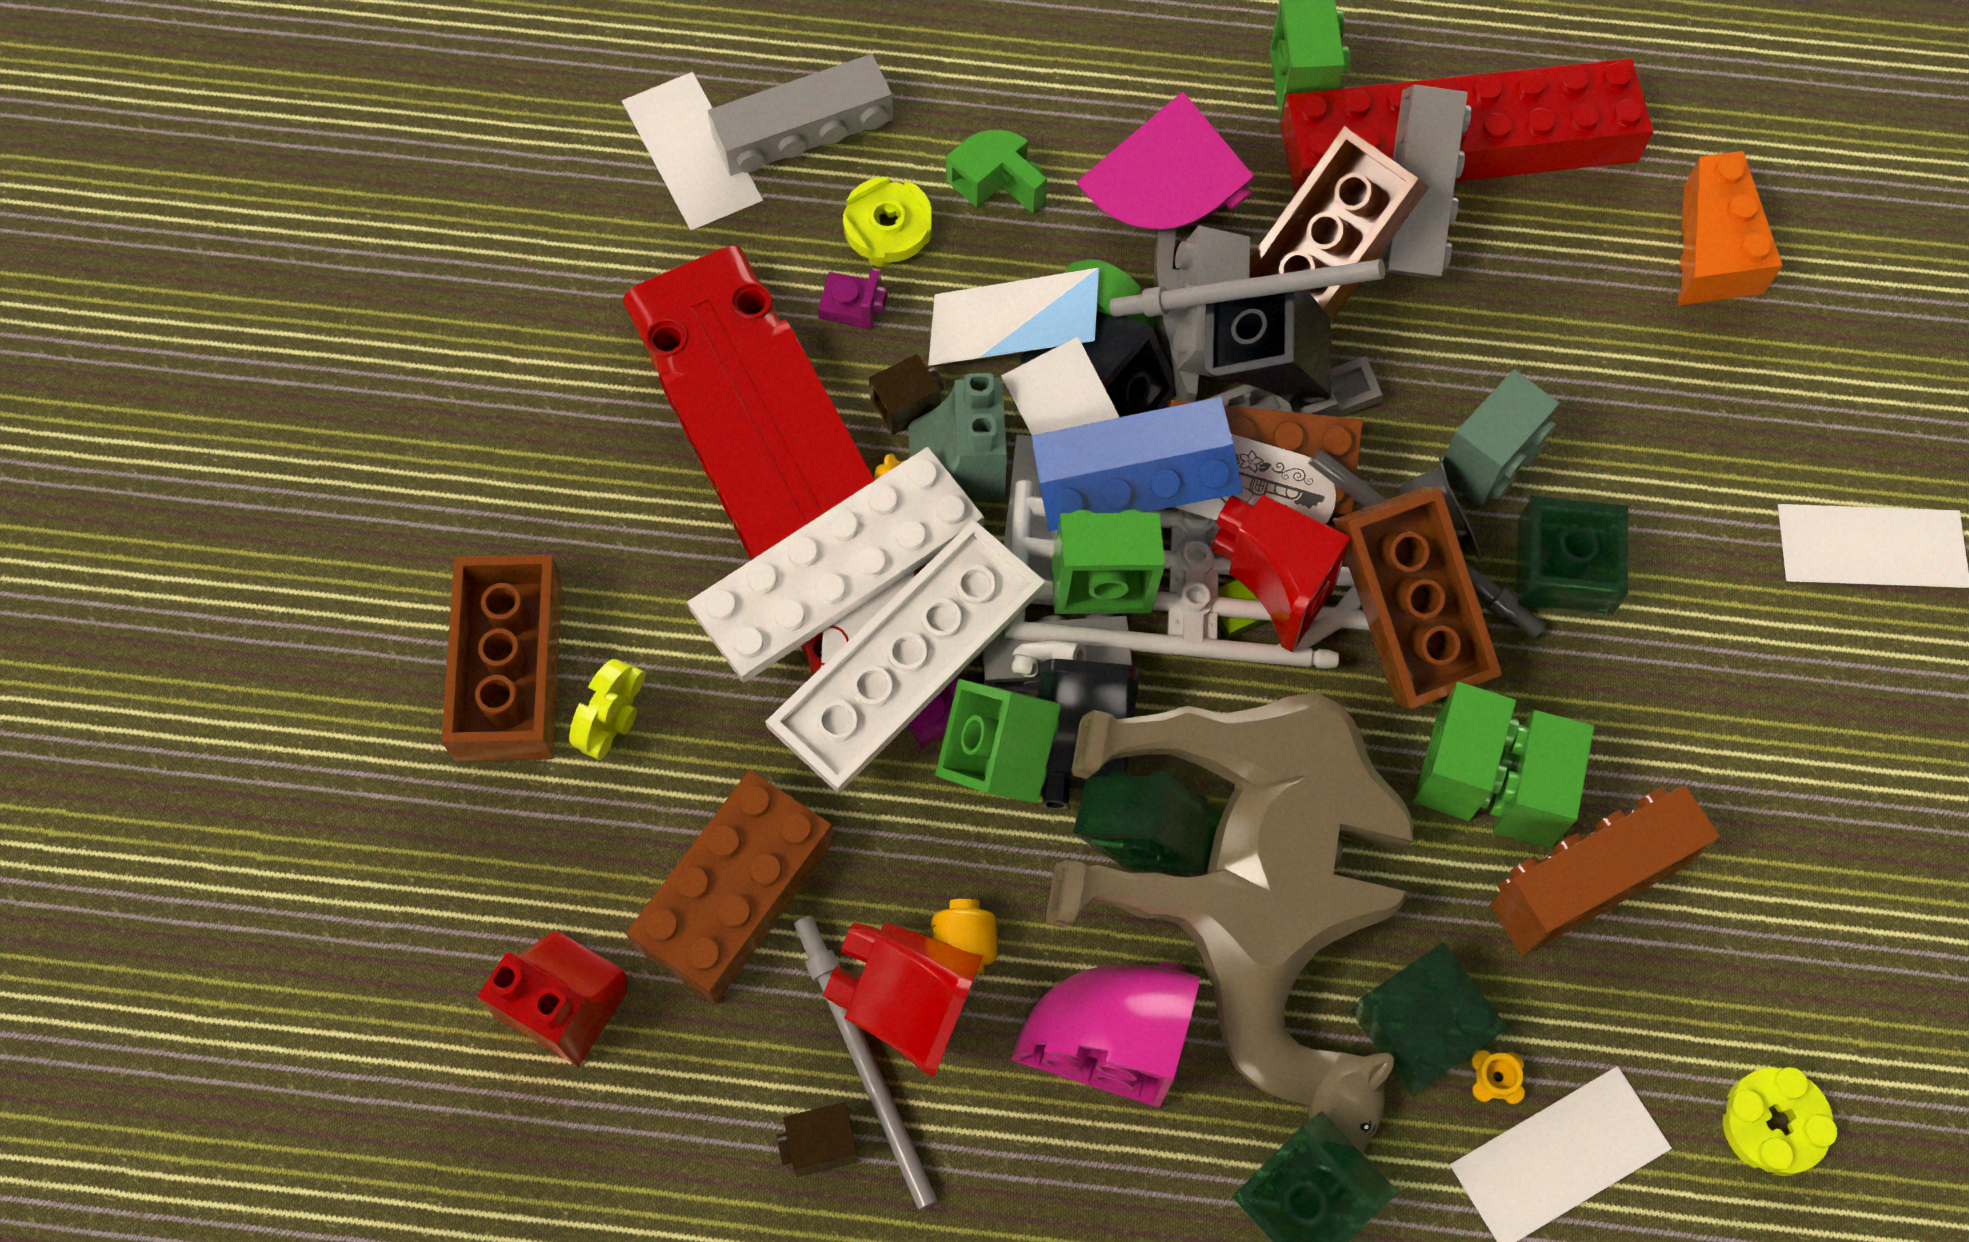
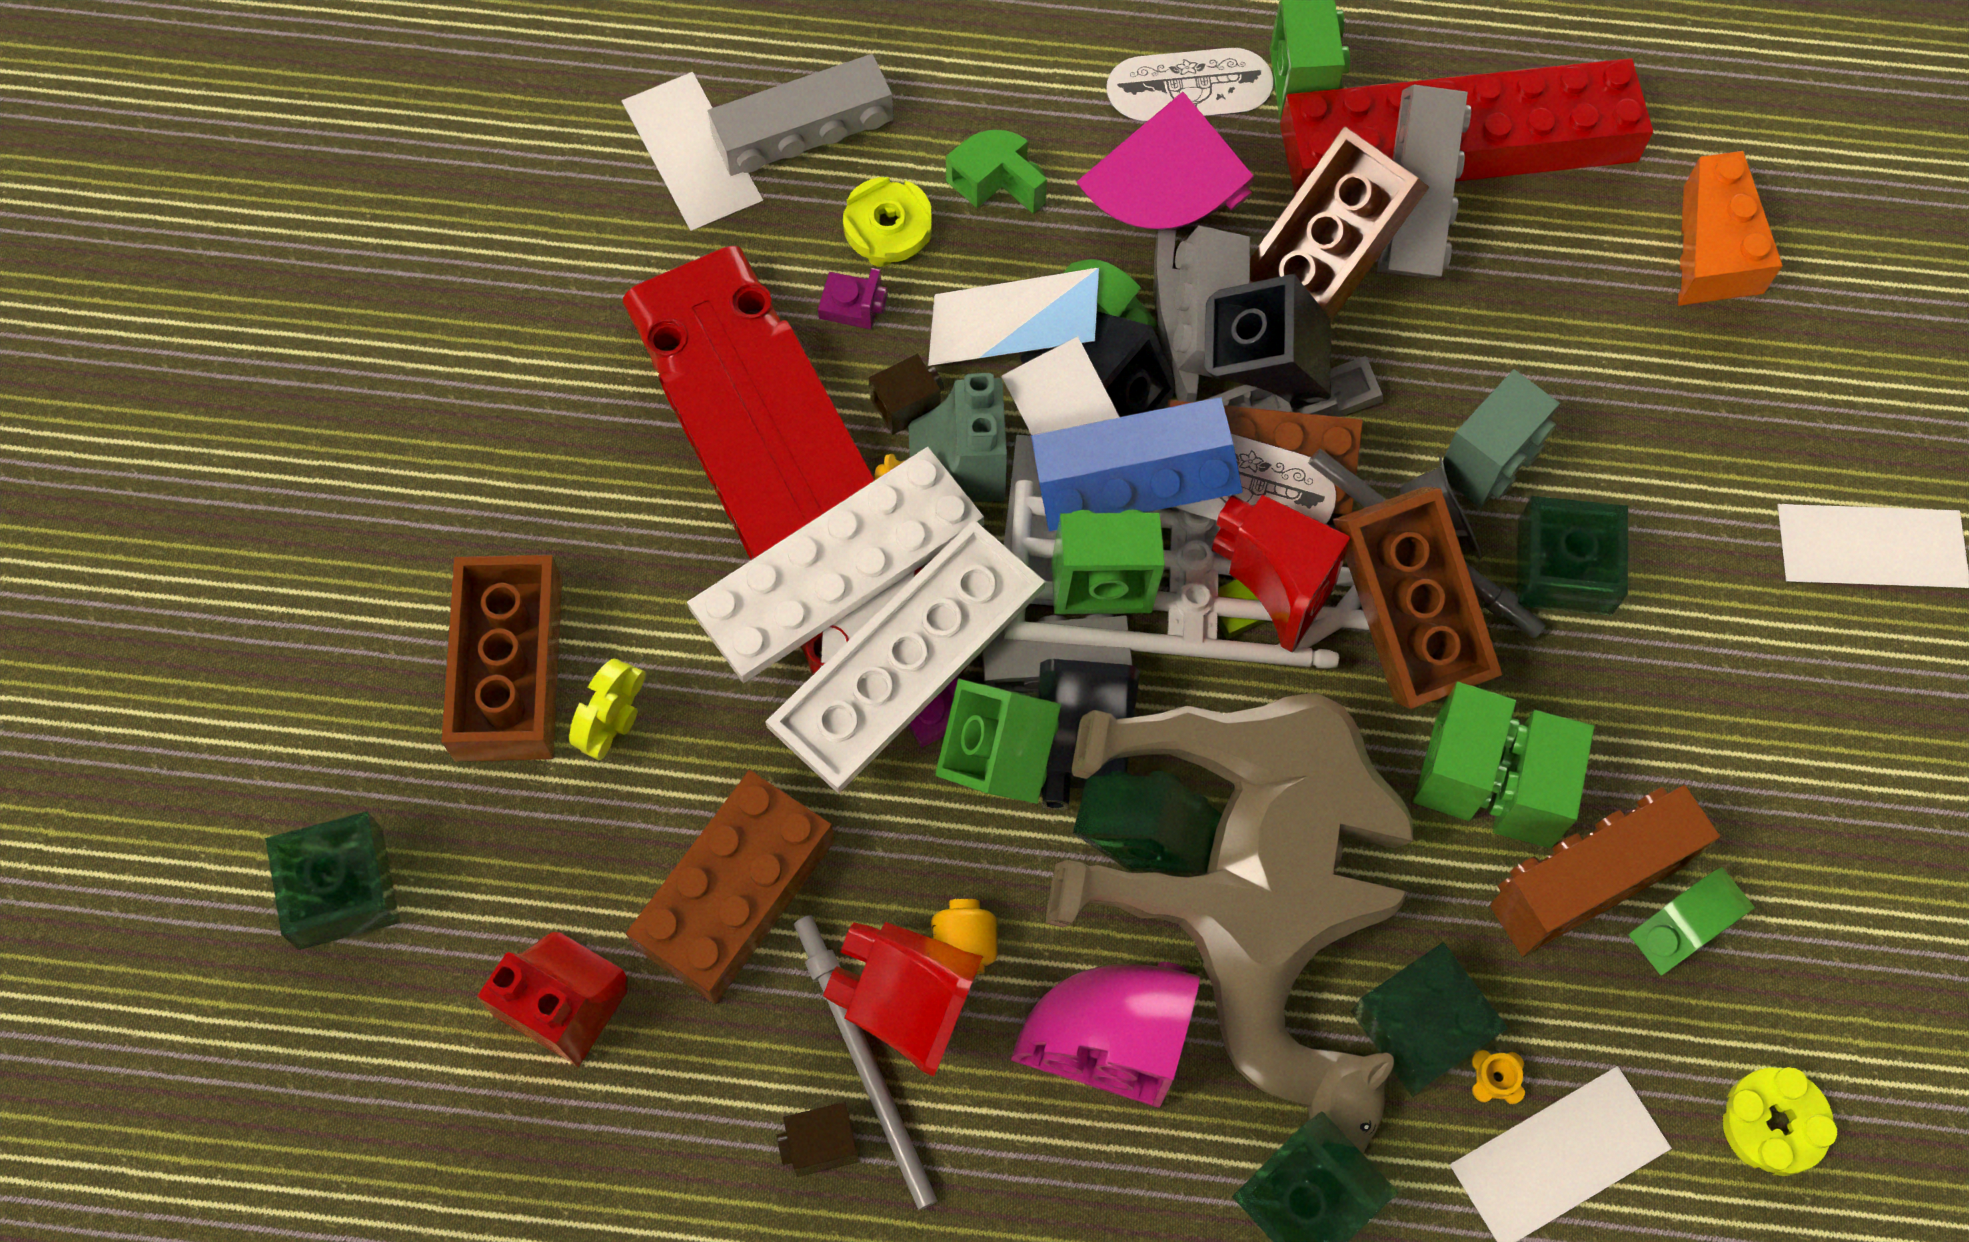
white arm [1011,640,1087,678] -> none
light grey bar [1110,259,1385,317] -> none
none -> clear green brick [265,811,400,950]
none -> white sticker [1107,48,1273,121]
none -> bright green brick [1628,867,1755,976]

